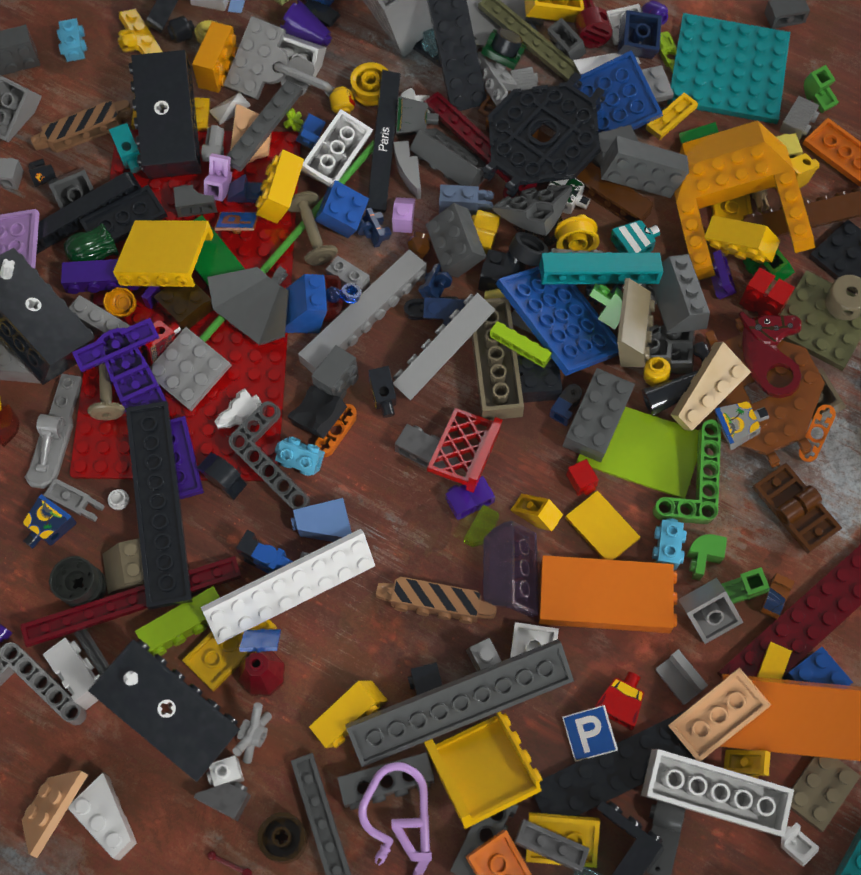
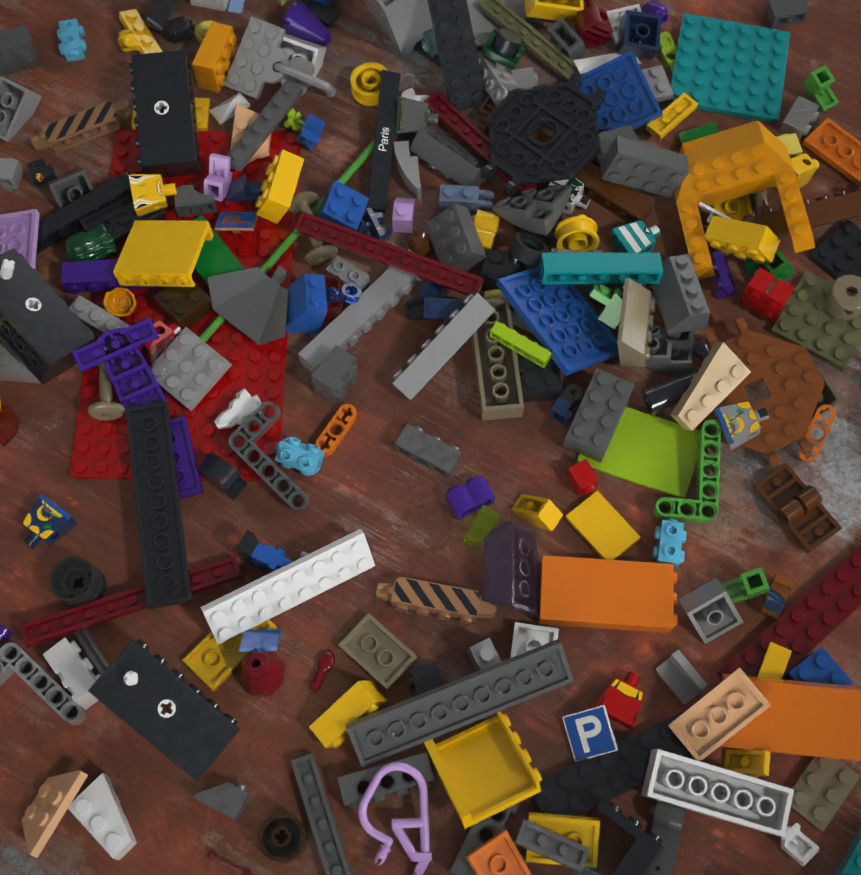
light grey piece [25,374,82,489] -> none
light grey hinge [43,478,105,522] -> none
dark tan slope [102,538,144,596] -> none
white plate [108,489,129,510] -> none
teal torso [109,123,142,173] -> none
lime brick [135,586,220,656] -> none
dark purple tile [142,286,161,309] -> none
light grey piece [201,125,224,162] -> none
white brick [207,755,244,787] -> none
light grey bar [233,703,272,764] -> none
black brick [287,385,347,439] -> none
medium blue slope [291,498,352,542] -> none
white windscreen [301,109,373,186] -> none
yellow head [329,86,355,114] -> none
black torso [368,366,396,418] -> none
red fence [427,408,503,493] -> none
yellow head [643,357,671,386] -> none
bright green brick [686,534,727,581] -> none
dark red animal [739,311,802,399] -> none
none -> yellow torso [129,174,177,216]
none -> dark red plate [294,211,484,296]
none -> dark red piece [310,650,335,691]
none -> dark tan plate [339,613,417,691]
none -> white piece [699,202,732,223]

